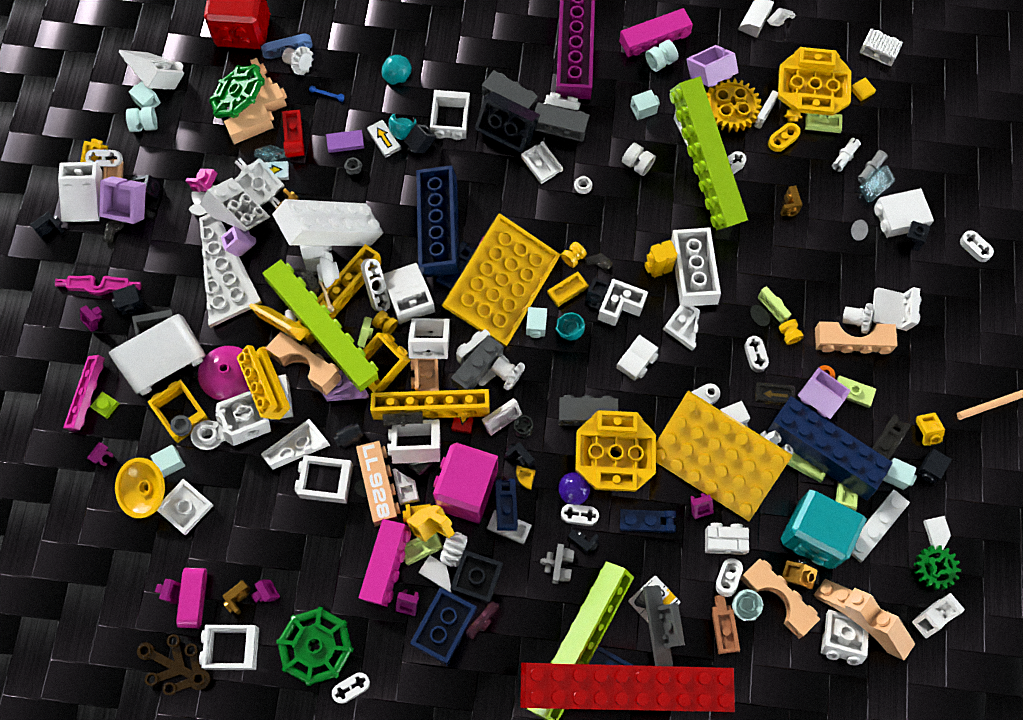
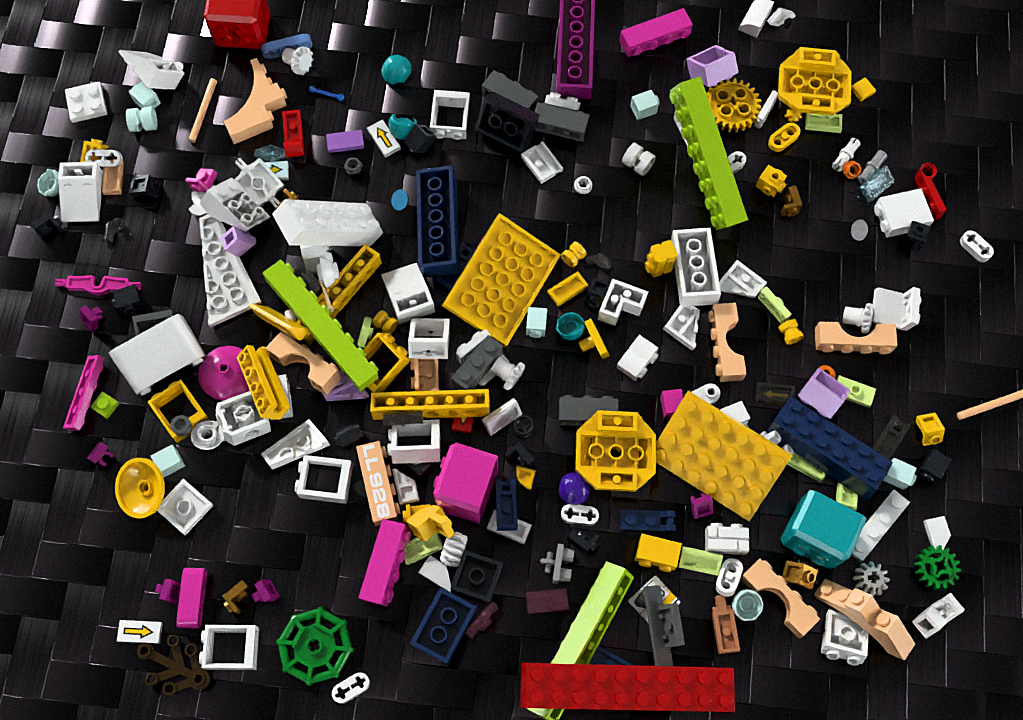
lavender piece [99,176,146,224] -> none
green plate [209,64,265,119] -> none
white beam [361,259,390,312] -> none
magenta tile [395,589,419,616] -> none
light aqua wheel [645,40,679,72] -> none
white beam [744,336,769,372] -> none
pearl dark grey sticker [751,305,770,326] -> none
white brick [859,29,903,66] -> none
none -> light aqua hair [37,169,59,197]
none -> white plate [65,81,108,123]
none -> white tile [117,620,163,644]
none -> light nougat bar [188,79,217,143]
none -> dark azure sticker [391,189,408,211]
none -> clear pink plate [526,589,569,614]
none -> yellow tile [579,319,610,359]
none -> yellow brick [635,534,682,572]
none -> dark pink brick [660,389,683,419]
none -> yellowish green plate [679,546,723,576]
none -> light nougat arch [708,303,746,382]
none -> white wing [719,260,767,298]
none -> yellow brick [755,165,787,197]
none -> orange plate [843,161,861,179]
none -> white gear [853,561,890,596]
none -> red plate [915,163,947,220]

